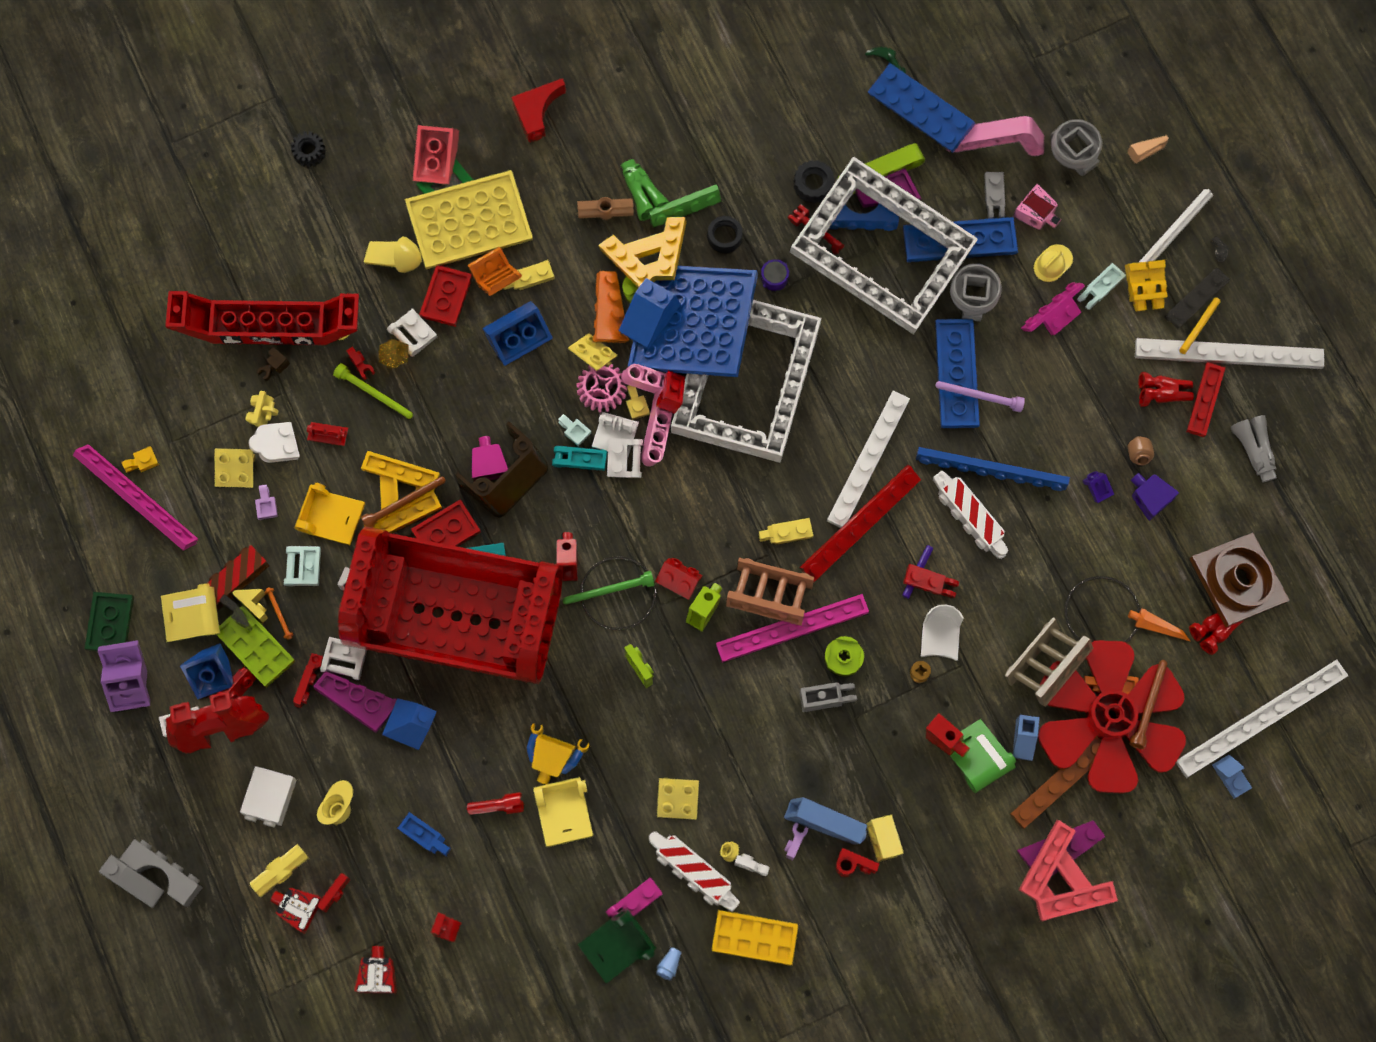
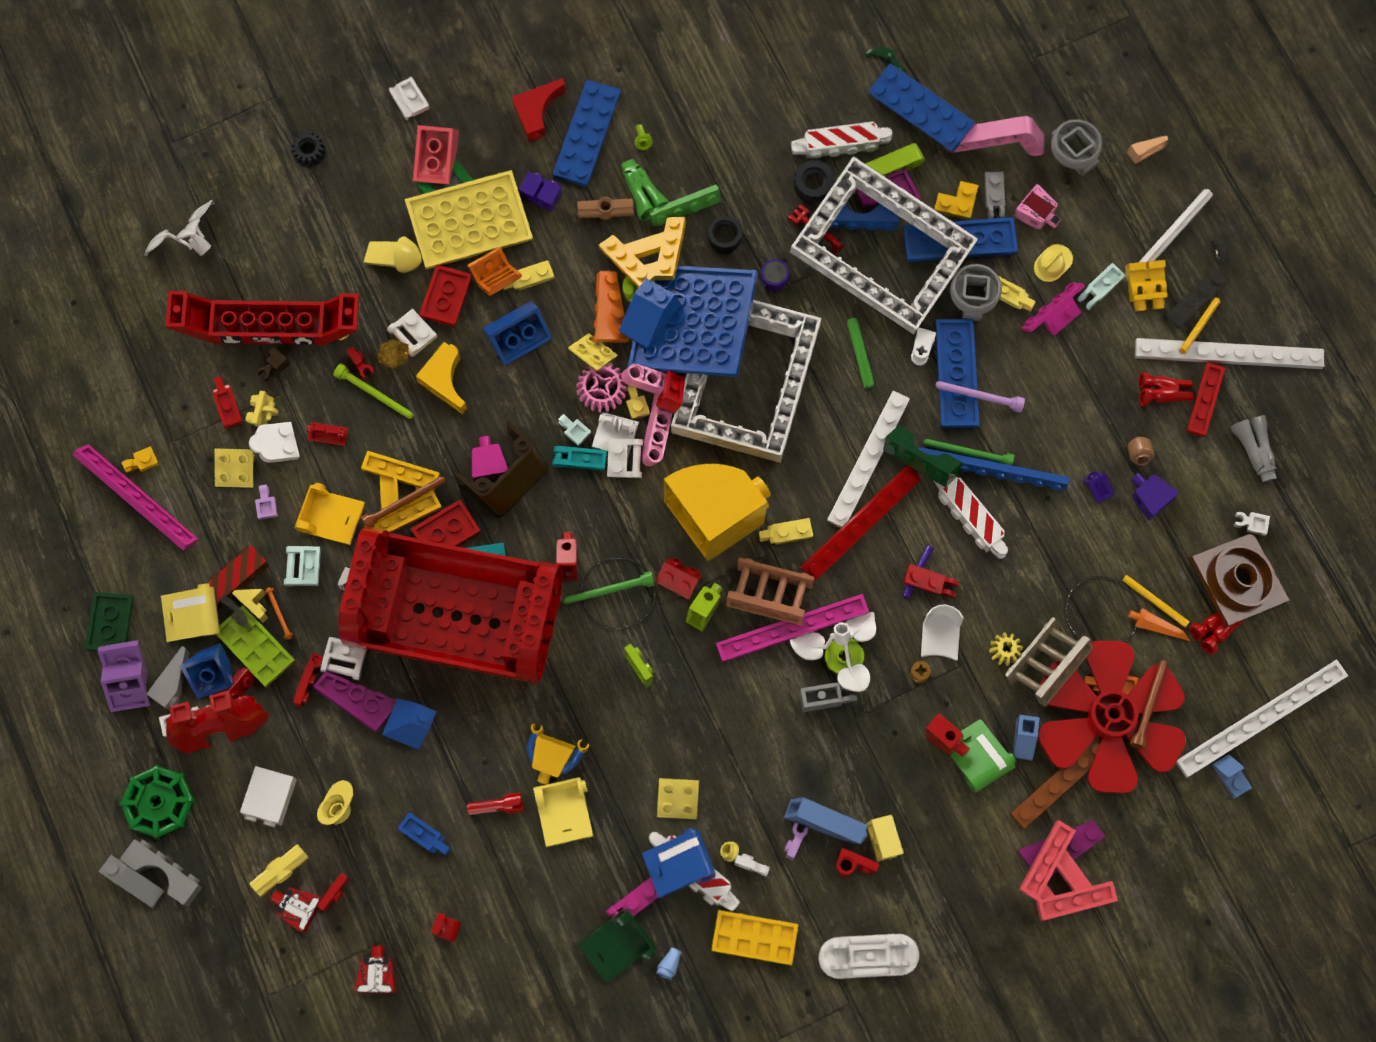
none -> green plate [119,764,195,840]
none -> white plant [145,200,214,257]
none -> light grey slope [146,646,190,711]
none -> red hinge [212,376,243,429]
none -> white plate [389,77,430,120]
none -> yellow arch [416,342,467,414]
none -> dark purple piece [518,171,562,212]
none -> blue plate [553,80,621,187]
none -> lime plate [635,124,653,150]
none -> blue door [642,828,716,898]
none -> yellow brick [664,464,771,562]
none -> white plant [790,612,876,692]
none -> white hinge [791,122,893,159]
none -> white piece [819,934,919,979]
none -> bright green axle [847,318,874,388]
none -> dark green arch [883,425,962,488]
none -> white piece [911,327,936,366]
none -> bright green piece [923,439,1015,465]
none -> yellow plate [934,181,978,220]
none -> light yellow hinge [984,276,1036,312]
none -> light yellow gear [989,633,1023,666]
none -> yellow bar [1122,575,1190,627]
none -> white plate [1234,512,1270,536]

